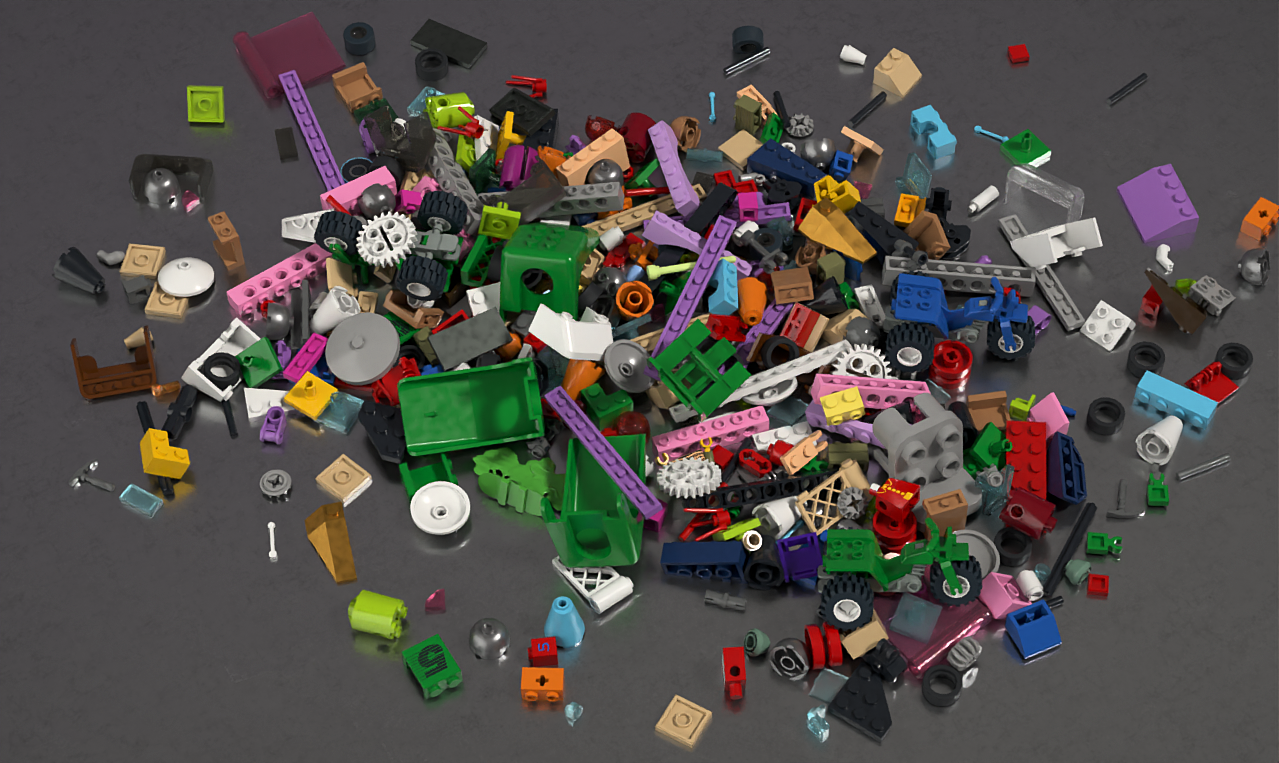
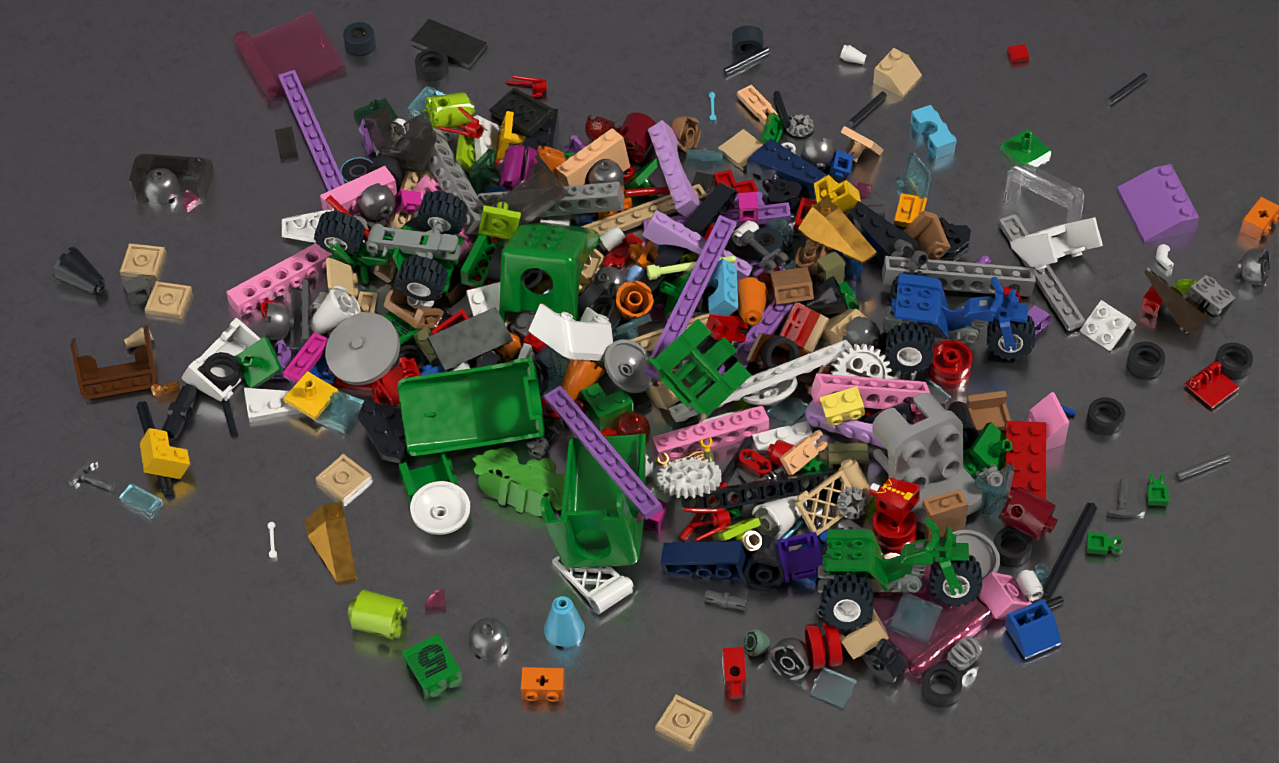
light grey arm [97,250,125,265] -> none
white dish [158,257,214,297] -> none
lime tile [187,85,225,123] -> none
medium nougat panel [208,211,245,271] -> none
medium lavender piece [260,406,287,445] -> none
light grey gear [260,470,292,498] -> none
medium nougat panel [332,62,383,113] -> none
white gear [356,211,417,268] -> none
red brick [527,636,558,667] -> none
clear light blue hinge [565,702,583,721] -> none
red tile [712,444,734,470] -> none
olive brick [733,95,762,136] -> none
light grey arm [738,172,766,186] -> none
clear light blue bracket [806,704,830,743] -> none
black plate [827,662,892,743] -> none
white plate [854,284,886,330] -> none
black hinge [925,187,952,220] -> none
white cylinder [967,185,999,213] -> none
medium azure hinge [974,126,1009,143] -> none
lime panel [1009,394,1036,421] -> none
dark blue wedge [1046,431,1087,505] -> none
sand green cone [1065,559,1092,585] -> none
red tile [1087,574,1109,597] -> none
medium azure brick [1134,370,1218,430] -> none
white cone [1136,416,1183,465] -> none

